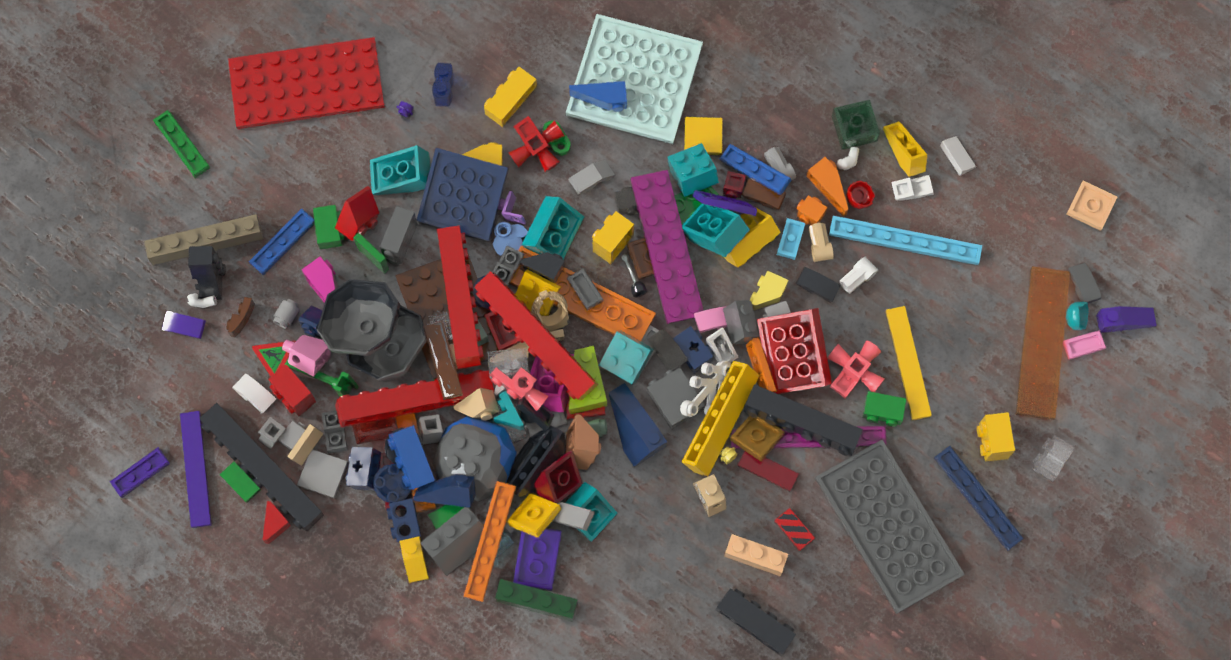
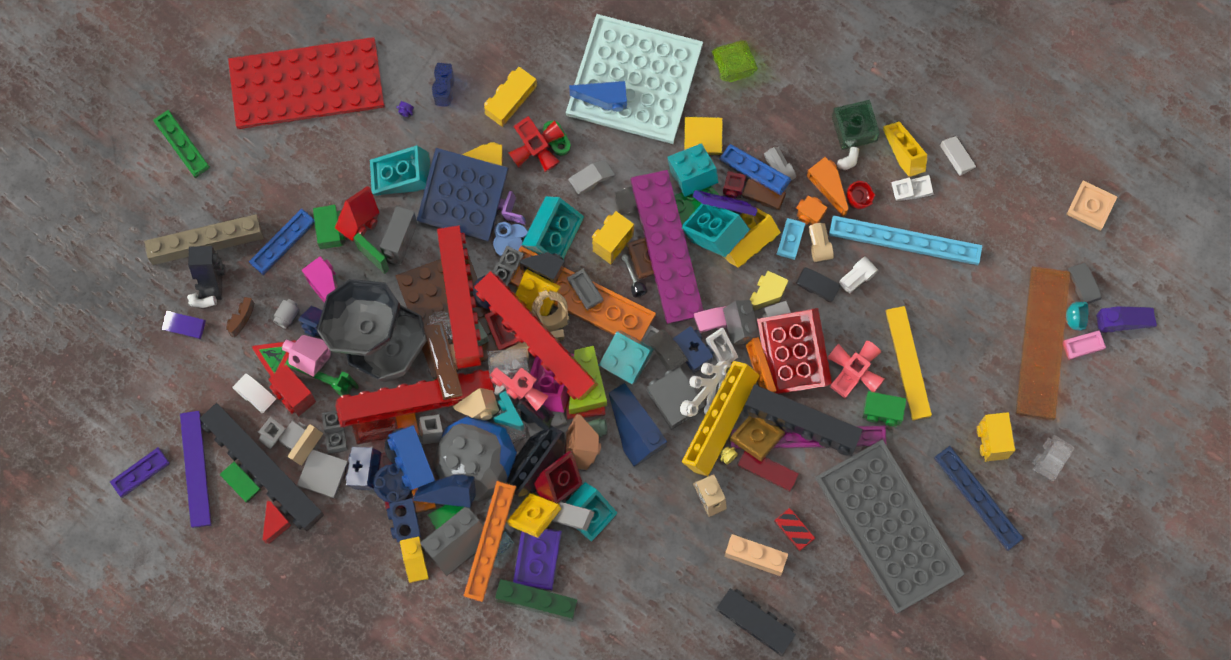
none -> clear neon green slope [711,40,758,82]

